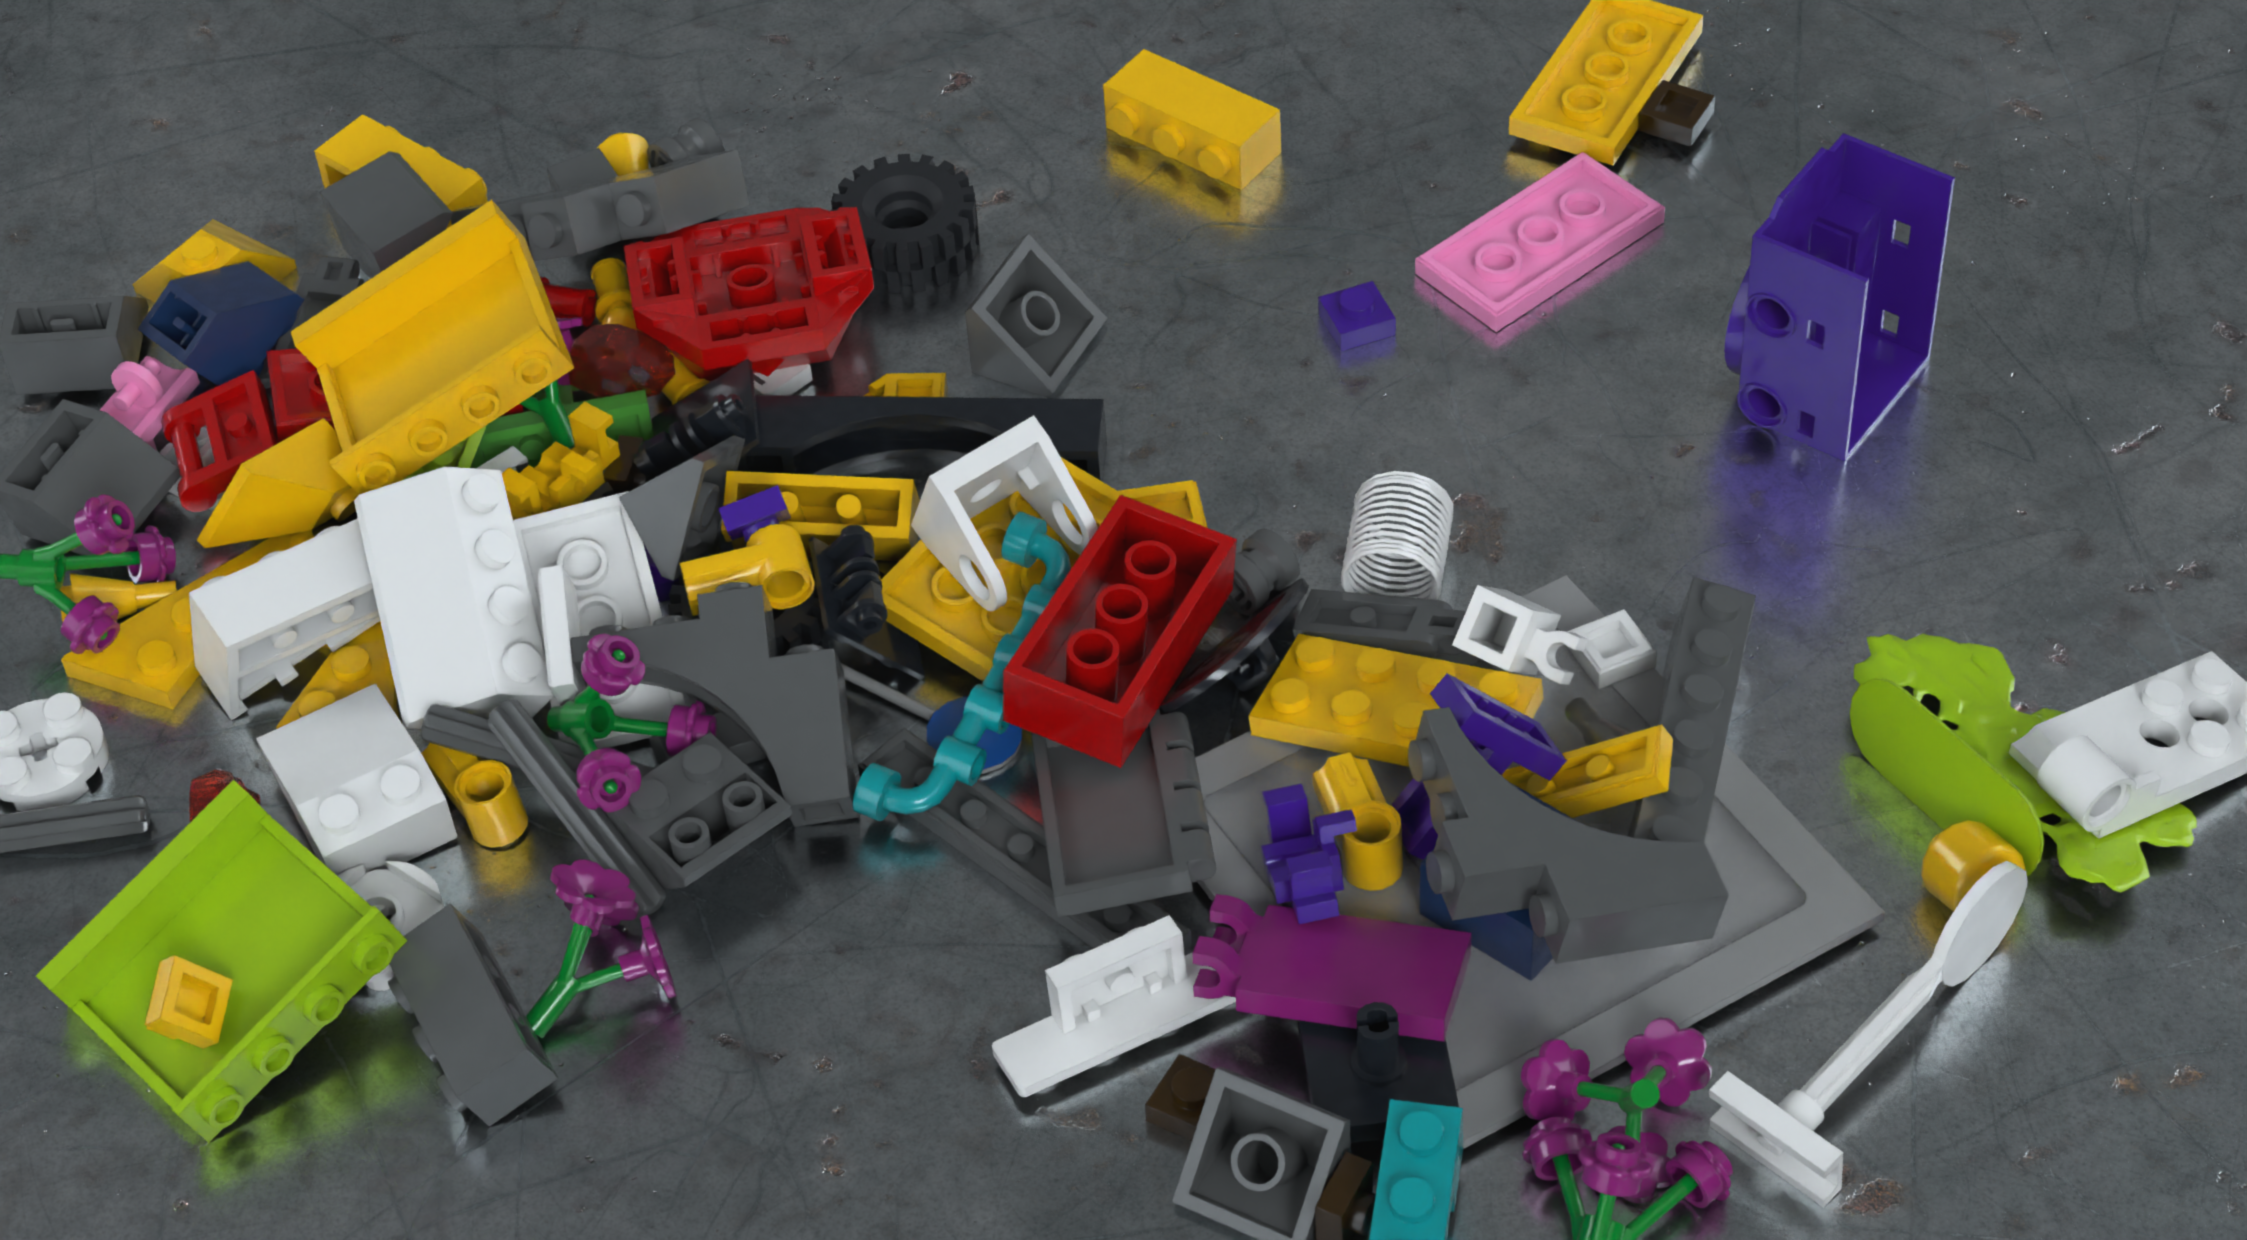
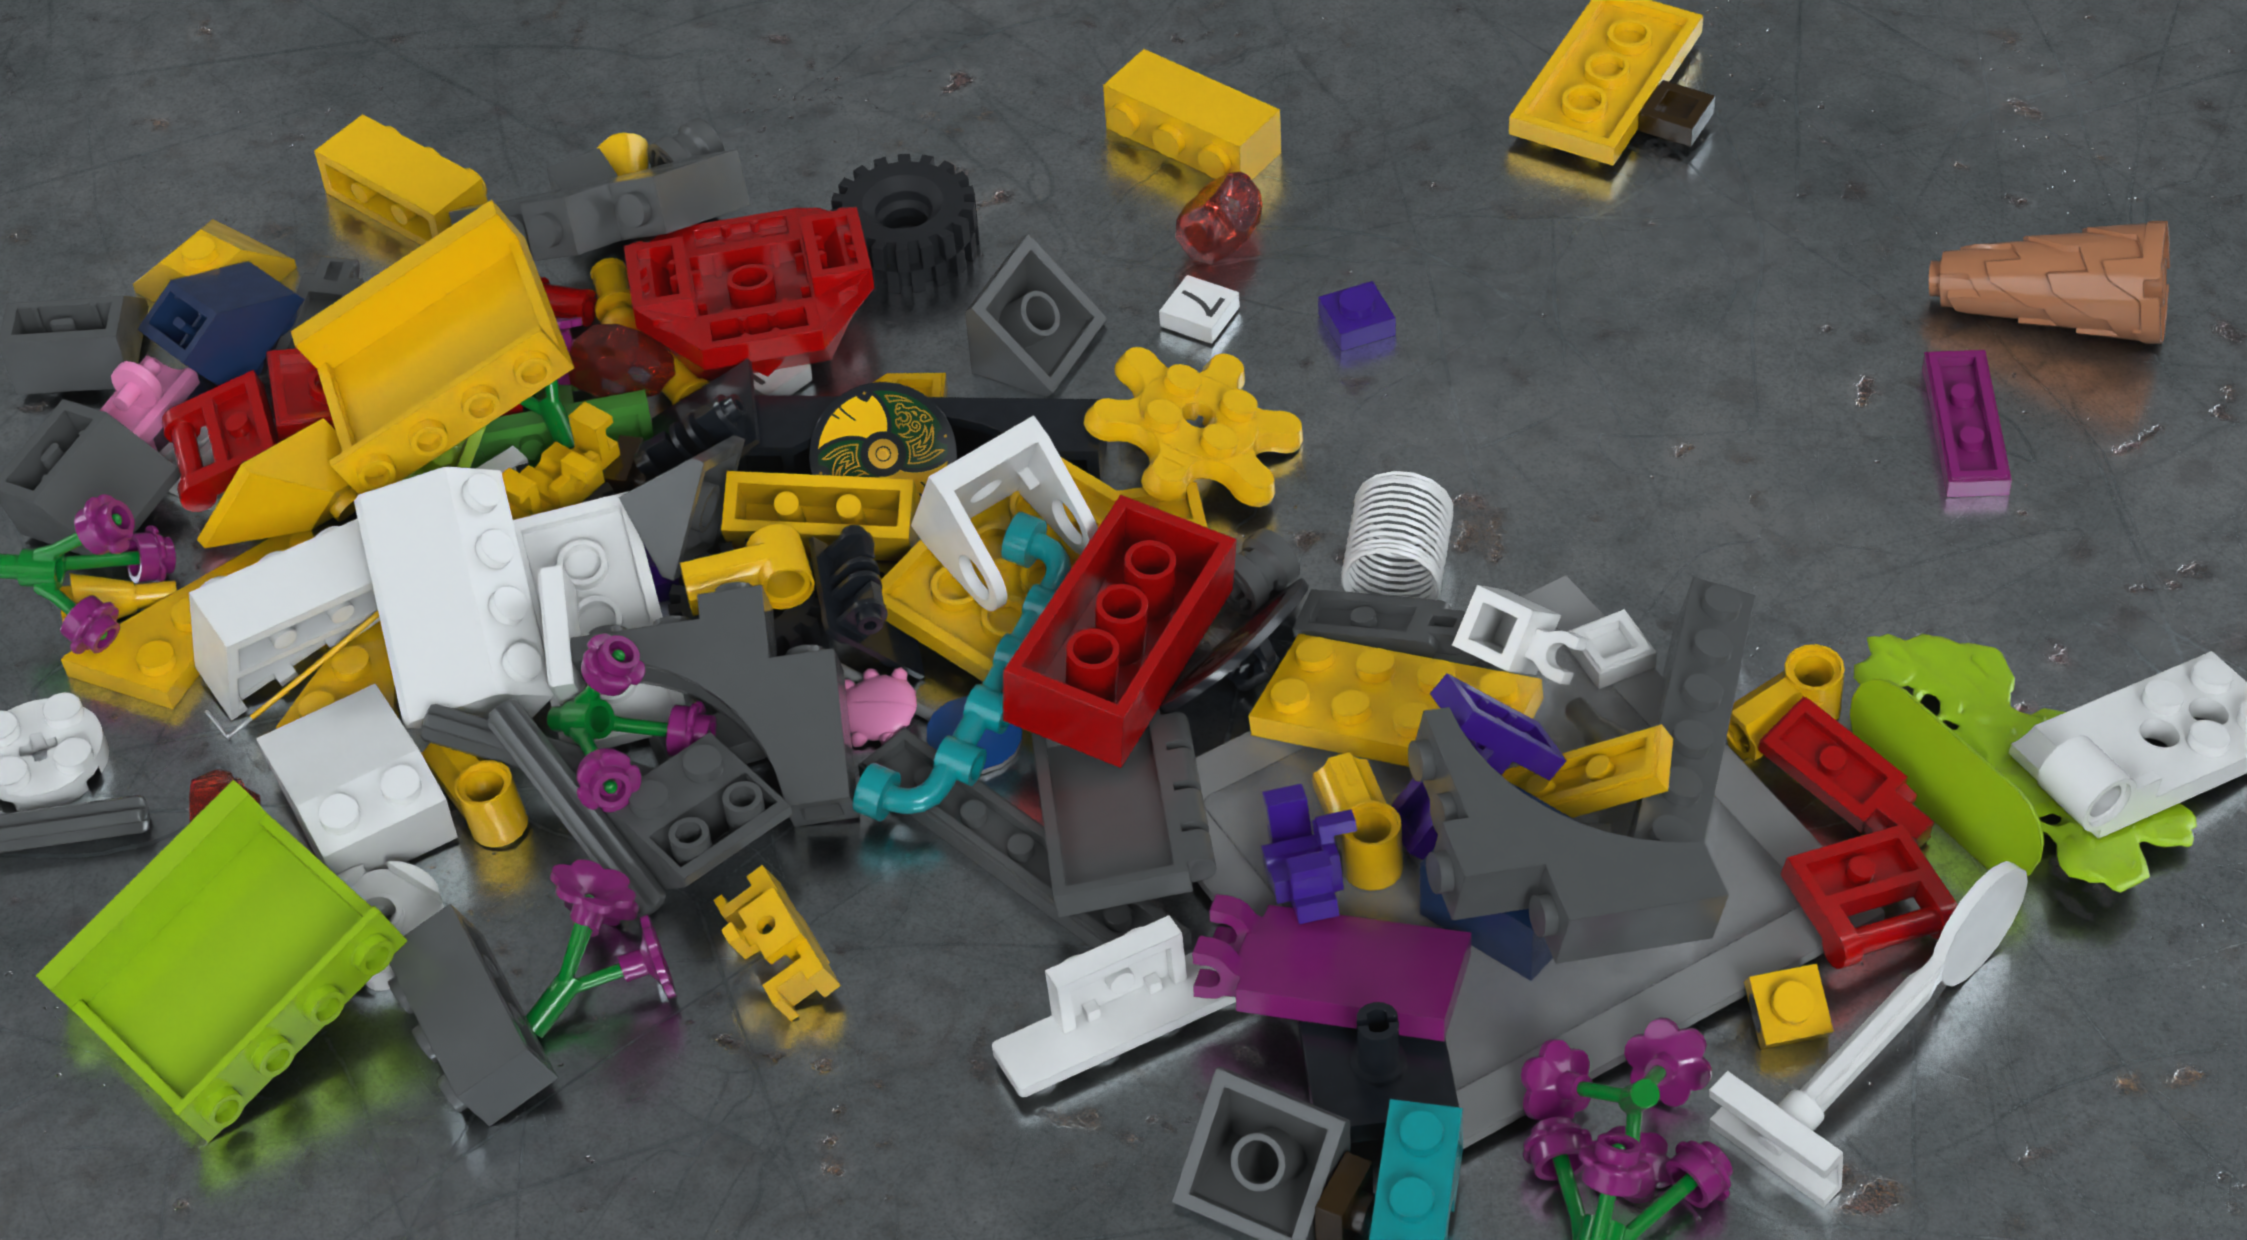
yellow tile [144,955,233,1049] -> none
dark grey slope [320,152,453,279] -> none
dark purple plate [718,485,791,543] -> none
dark brown plate [1145,1054,1216,1141] -> none
bright pink tile [1415,152,1665,332] -> none
dark purple piece [1724,133,1955,461] -> none
yellow head [1921,820,2026,912] -> none
none -> yellow piece [205,610,379,740]
none -> yellow piece [713,865,841,1022]
none -> shield [809,382,957,499]
none -> bright pink piece [845,667,917,747]
none -> yellow plate [1083,347,1303,507]
none -> white tile [1159,275,1240,344]
none -> clear red rock [1176,171,1263,264]
none -> yellow piece [1726,644,1845,760]
none -> yellow plate [1744,964,1834,1050]
none -> red hinge [1758,696,1934,848]
none -> red plate [1780,824,1958,969]
none -> magenta tile [1922,350,2012,497]
none -> nougat cone [1929,221,2170,344]

